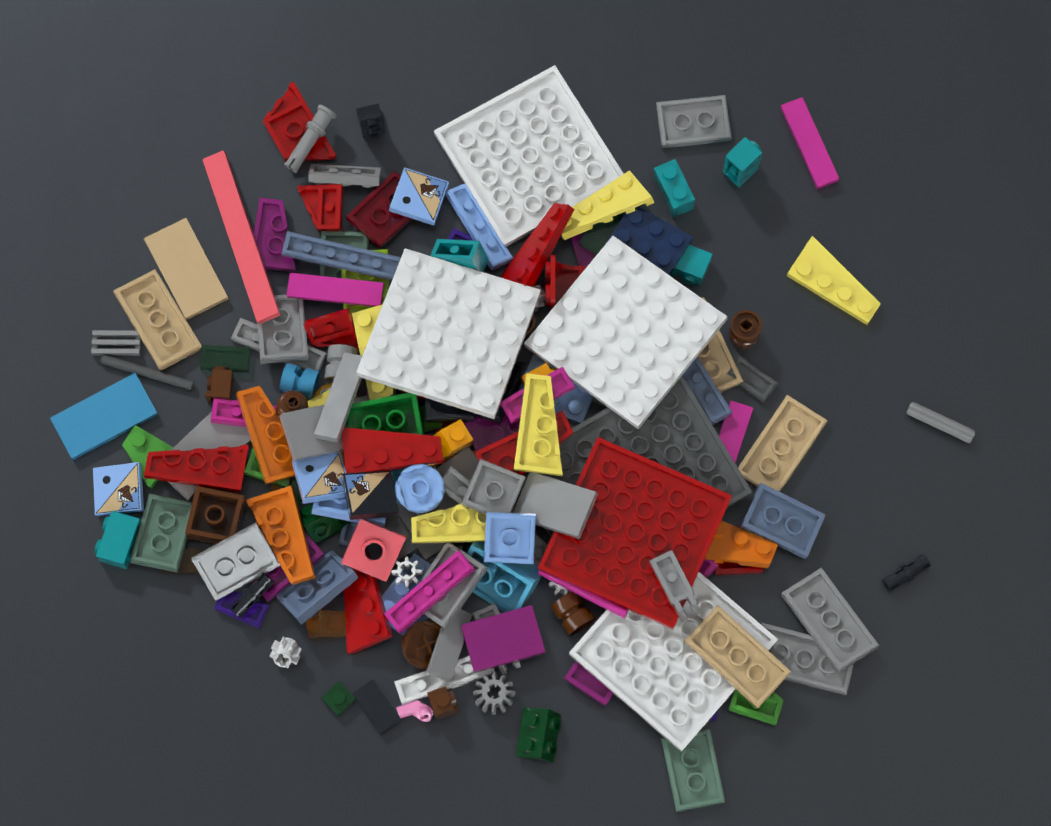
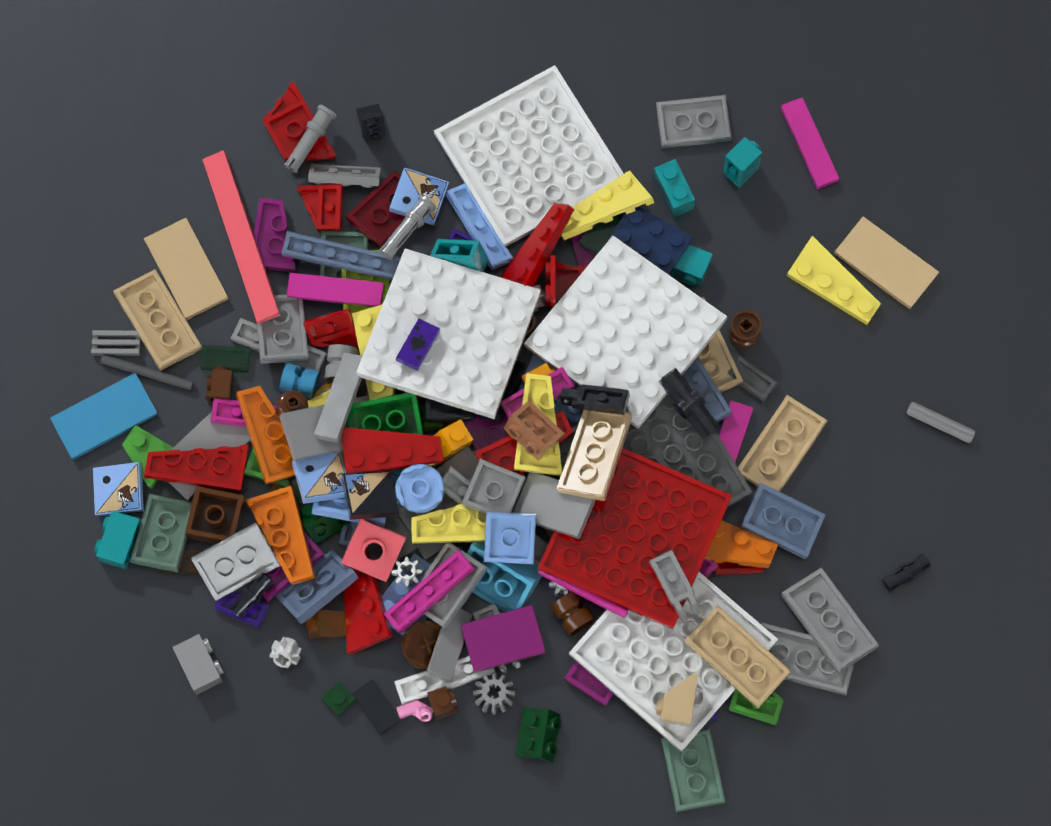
none -> light grey brick [172,634,224,695]
none -> light grey pin [379,195,436,260]
none -> dark purple tile [396,318,440,371]
none -> nougat bracket [504,400,565,461]
none -> tan tile [557,410,632,501]
none -> black hinge [560,384,630,415]
none -> tan slope [656,674,698,727]
none -> black piece [658,368,720,439]
none -> tan tile [834,217,939,309]

